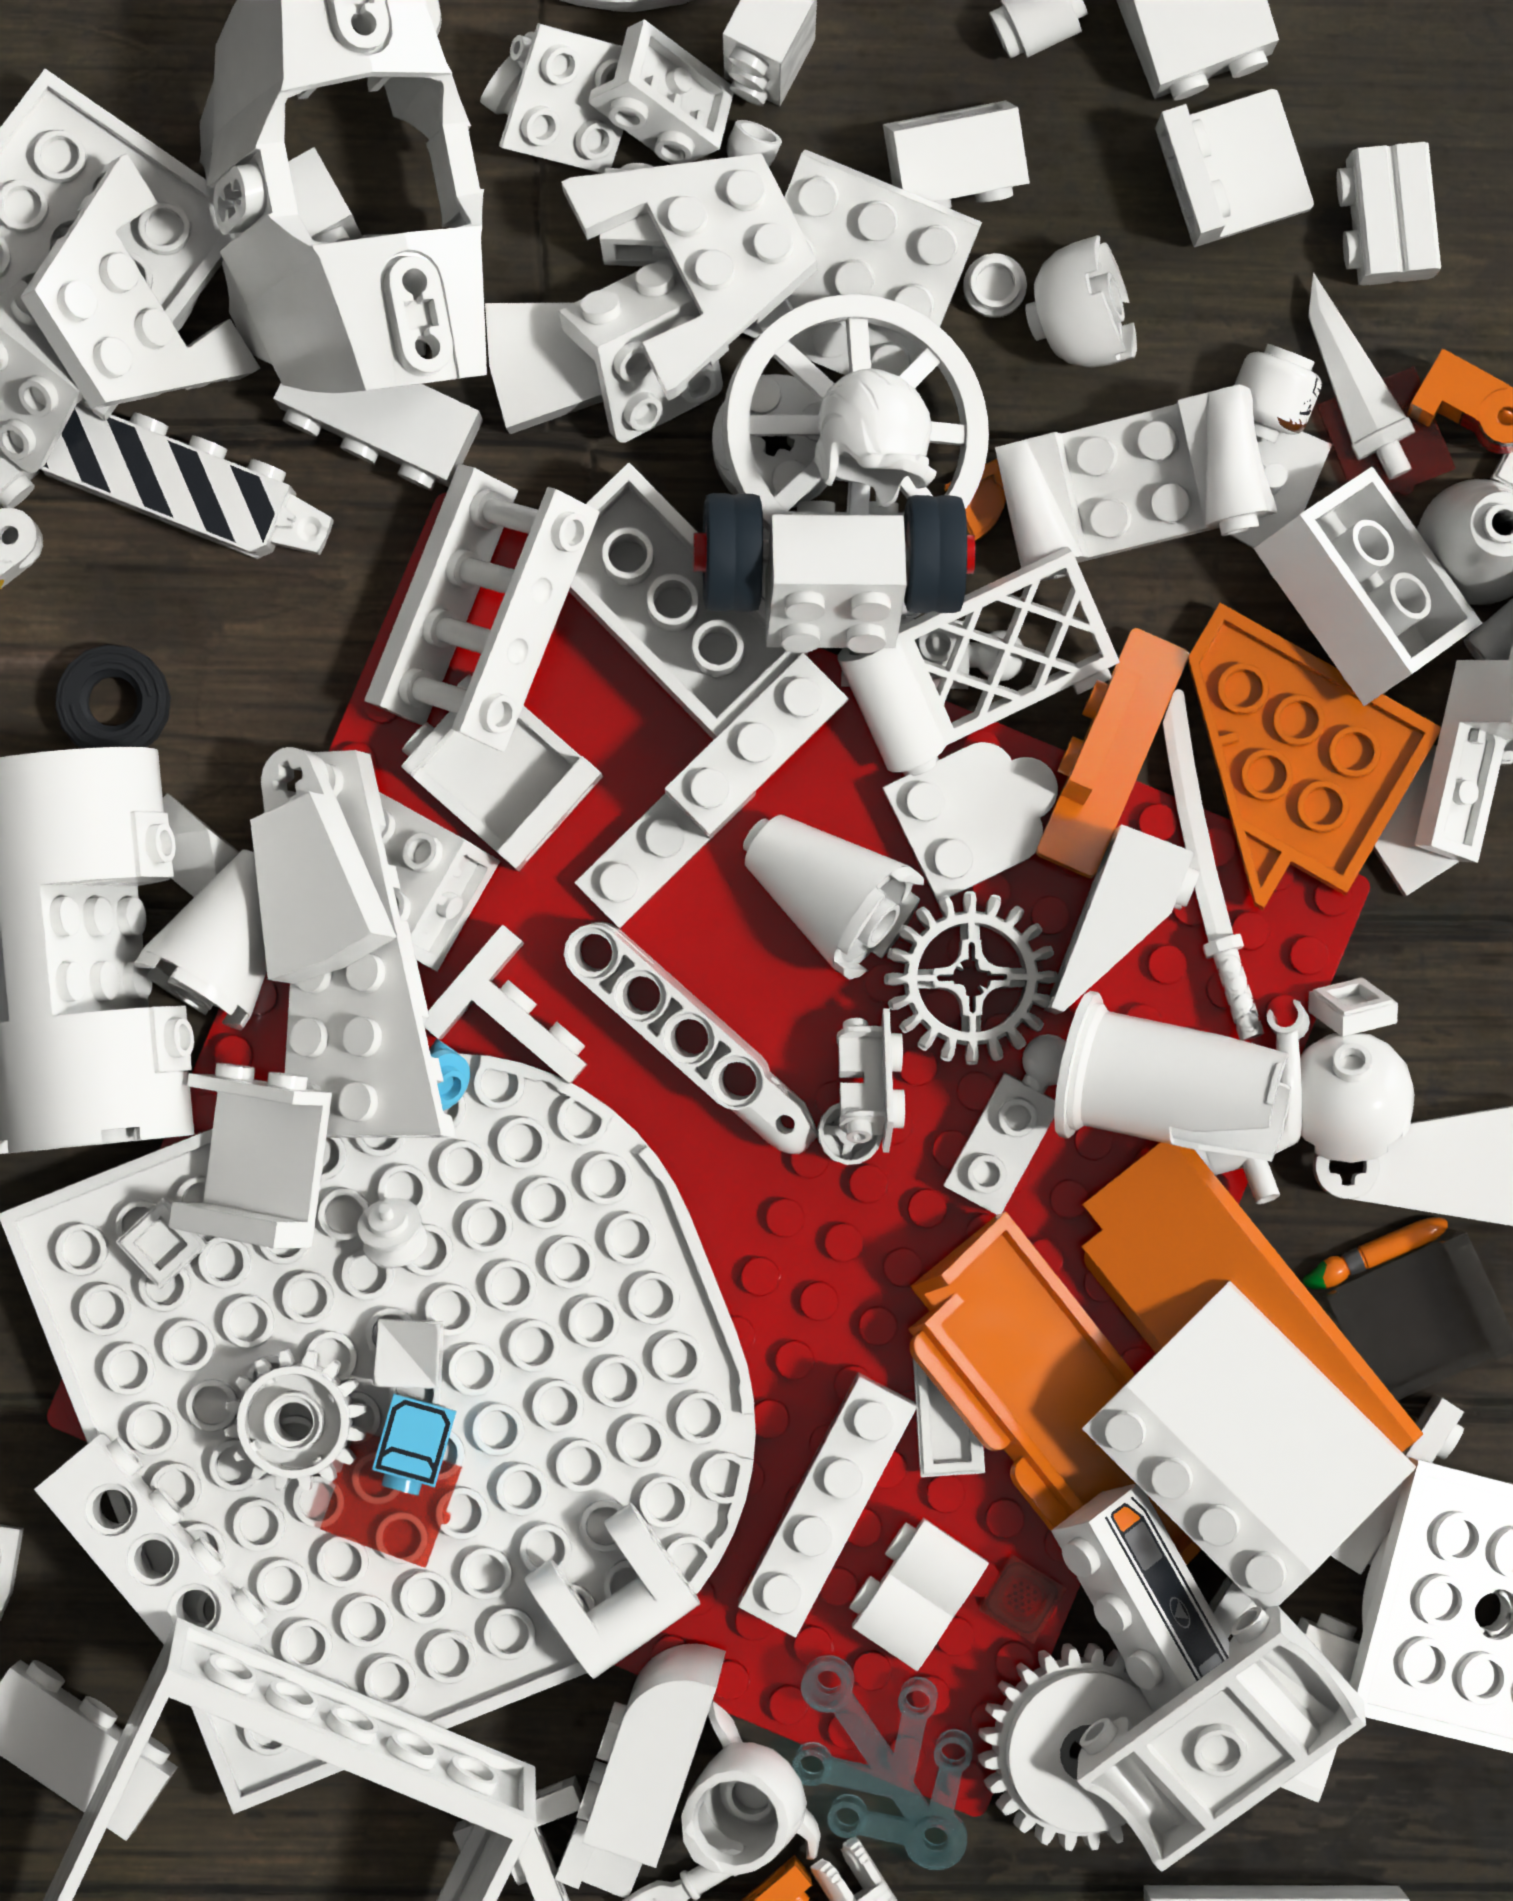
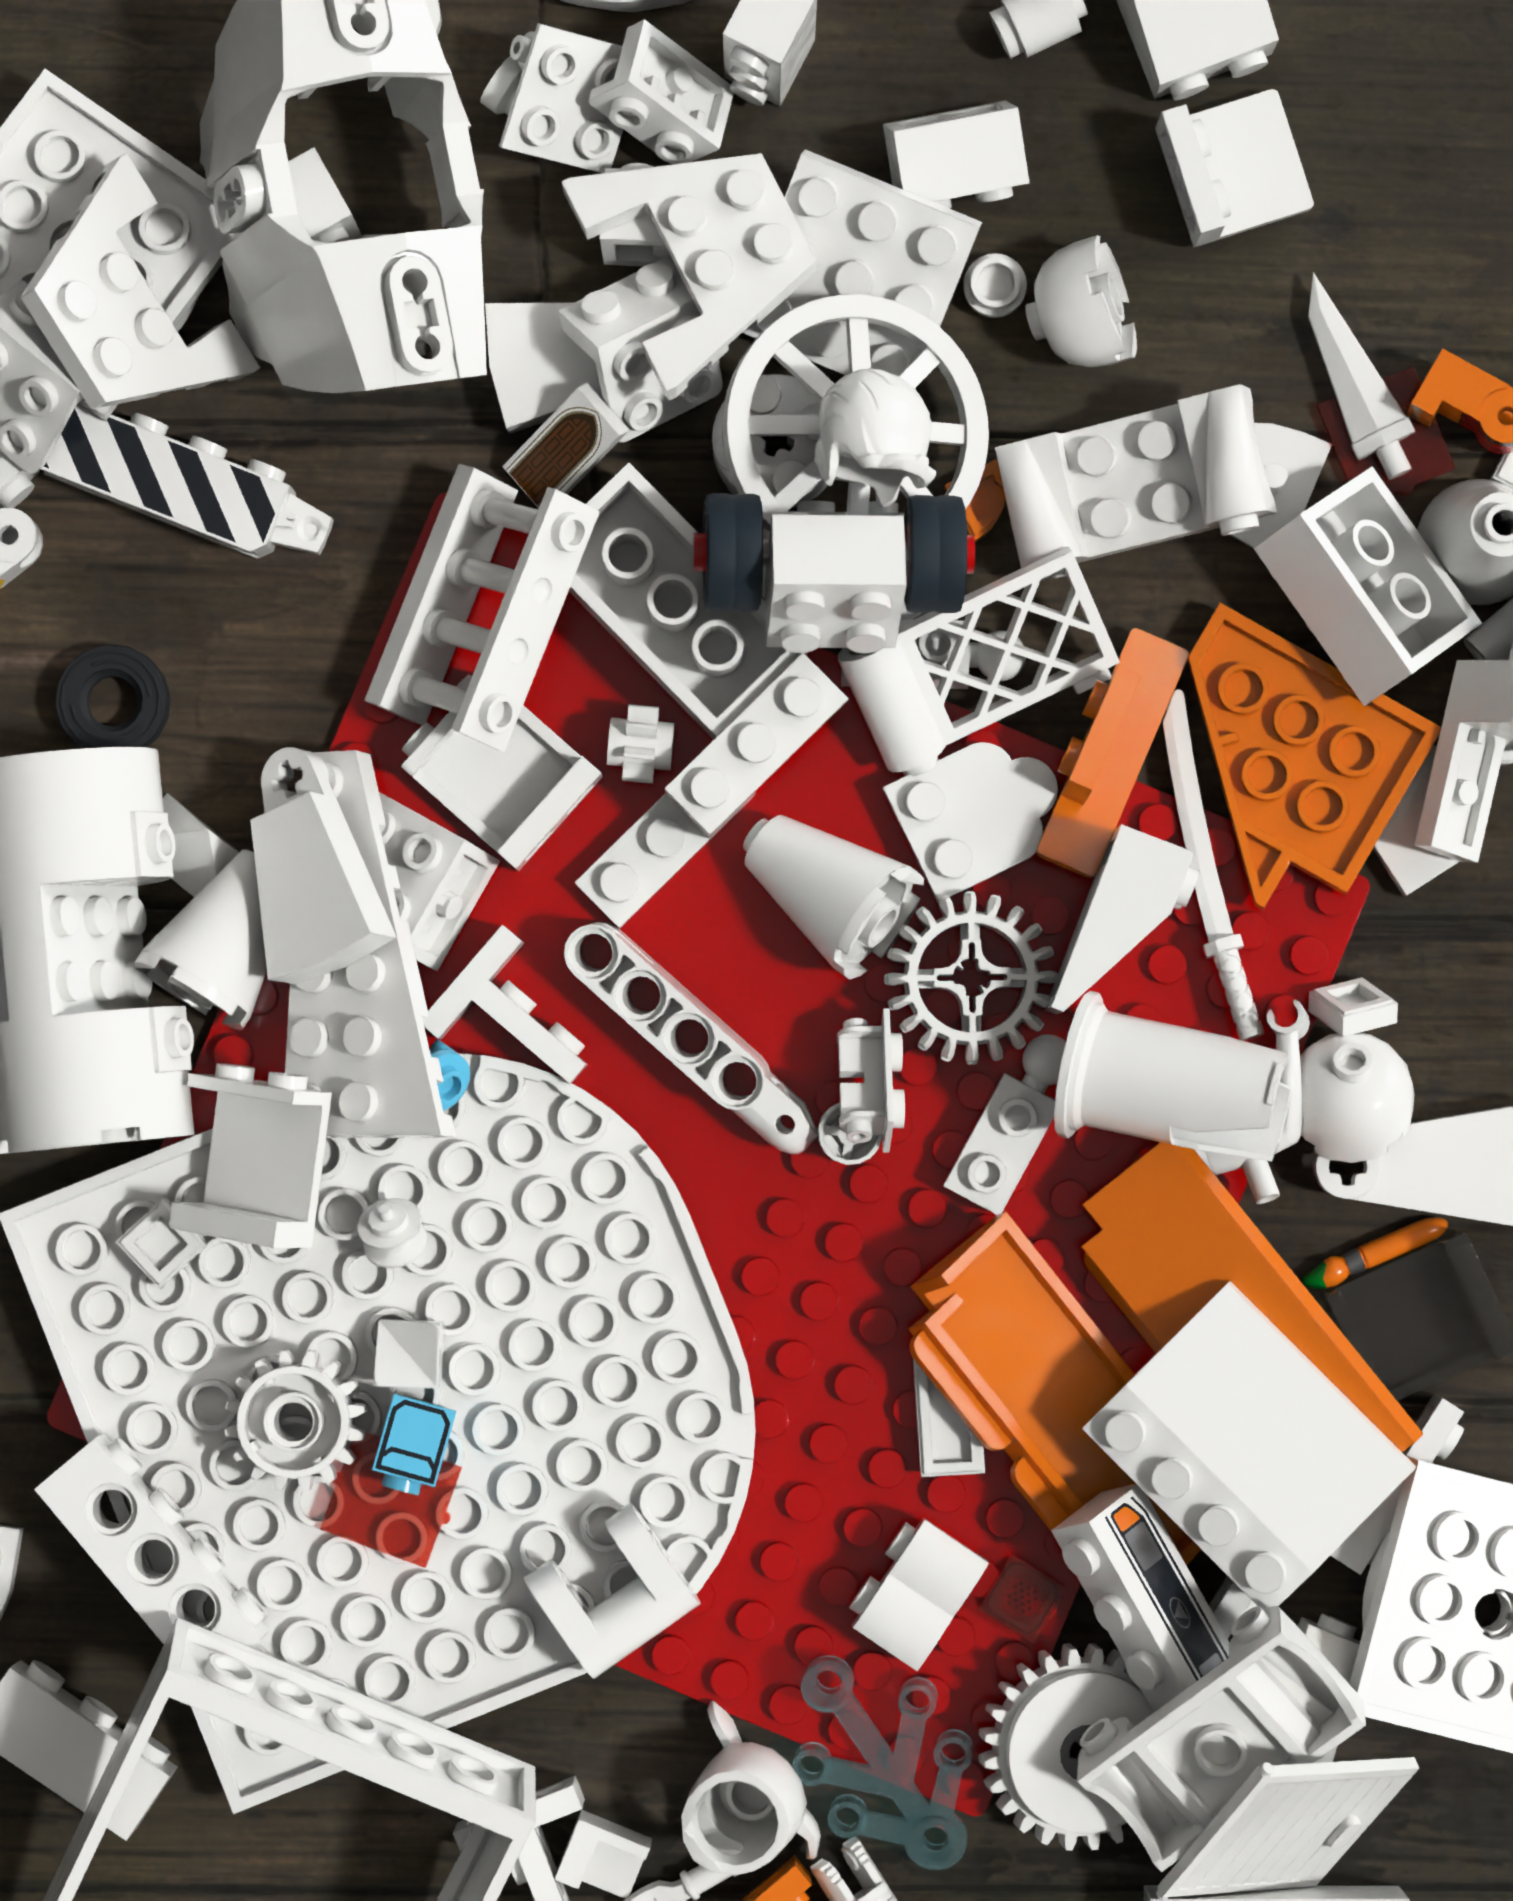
white brick [273,383,483,491] -> none
white brick [576,1644,726,1868] -> none
white hinge [726,120,782,167] -> none
white brick [738,1372,917,1638] -> none
white head [1234,344,1322,443] -> none
white brick [1337,142,1441,286] -> none
none -> tile [502,382,629,508]
none -> white gear [607,704,675,783]
none -> white piece [1156,1757,1419,1901]

